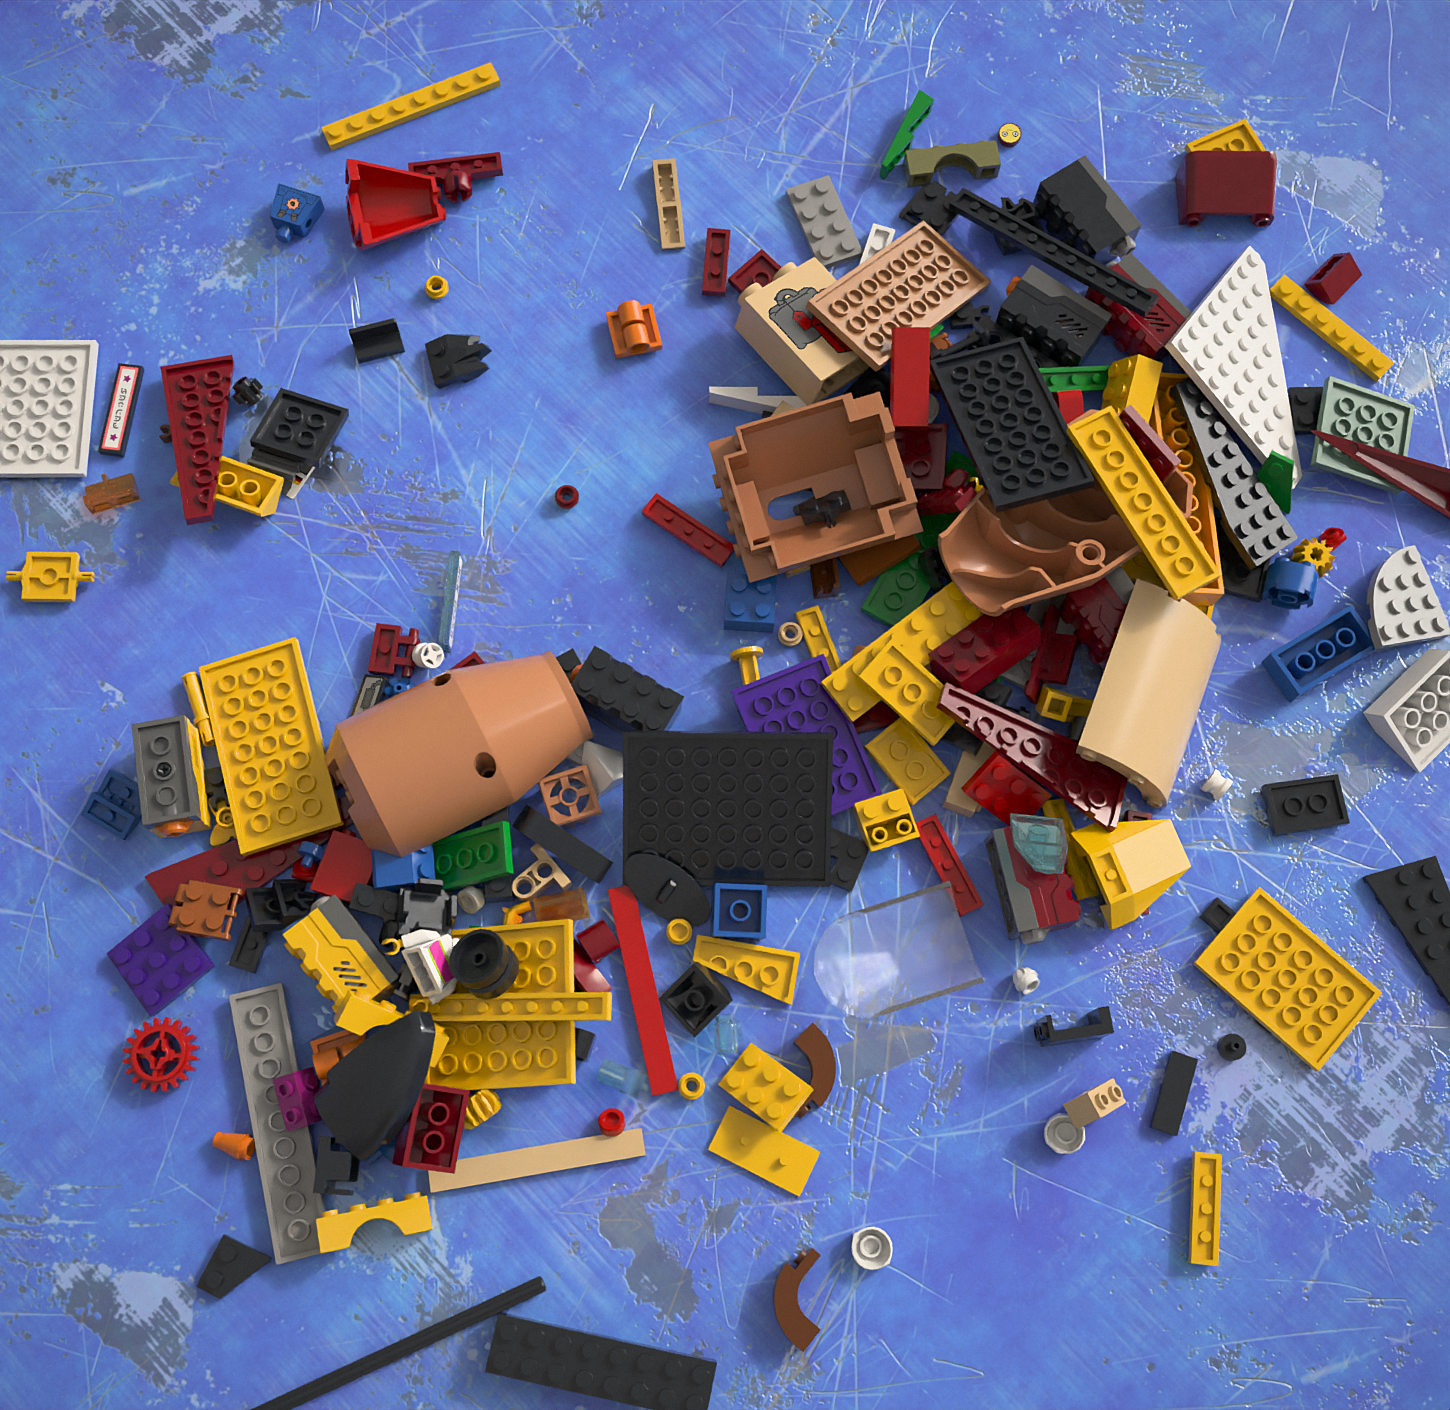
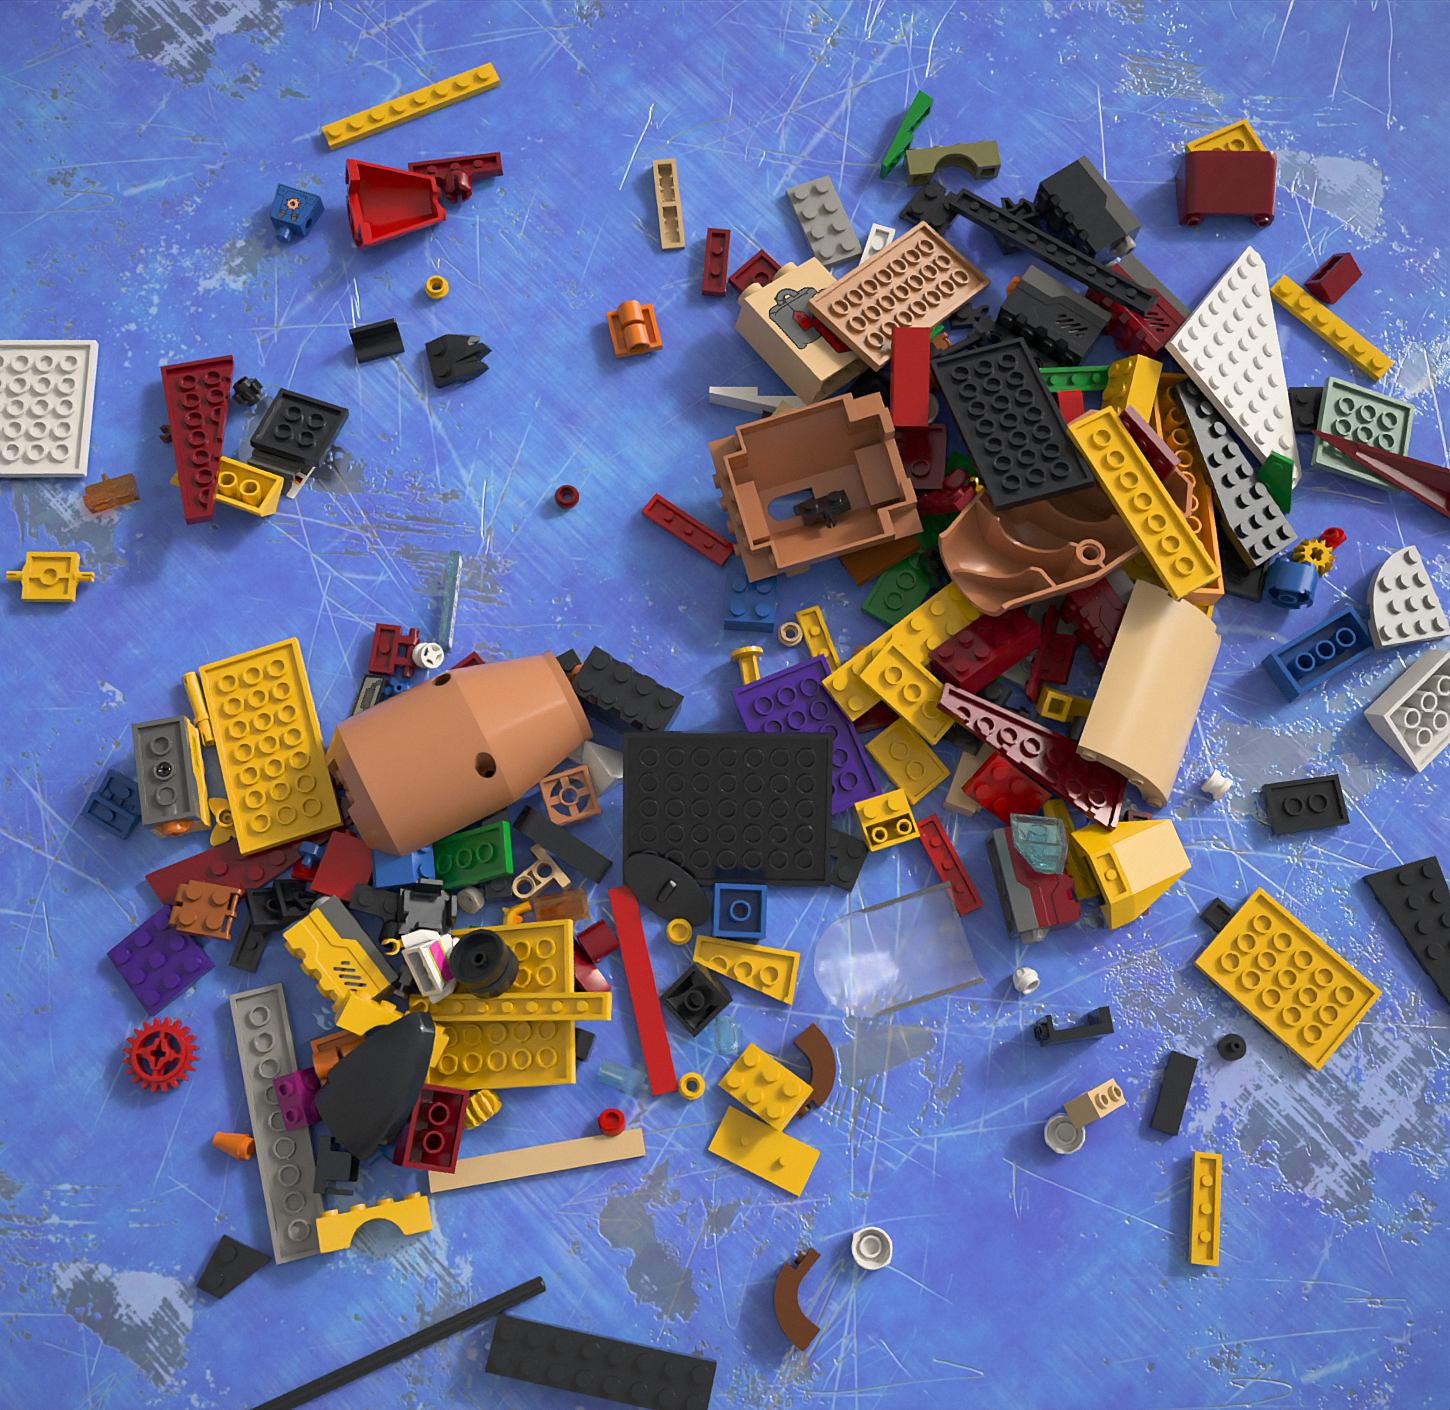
tile [98,363,145,457] -> none
black plate [204,766,230,812] -> none
reddish brown hinge [810,557,840,599] -> none
tile [998,123,1021,147] -> none

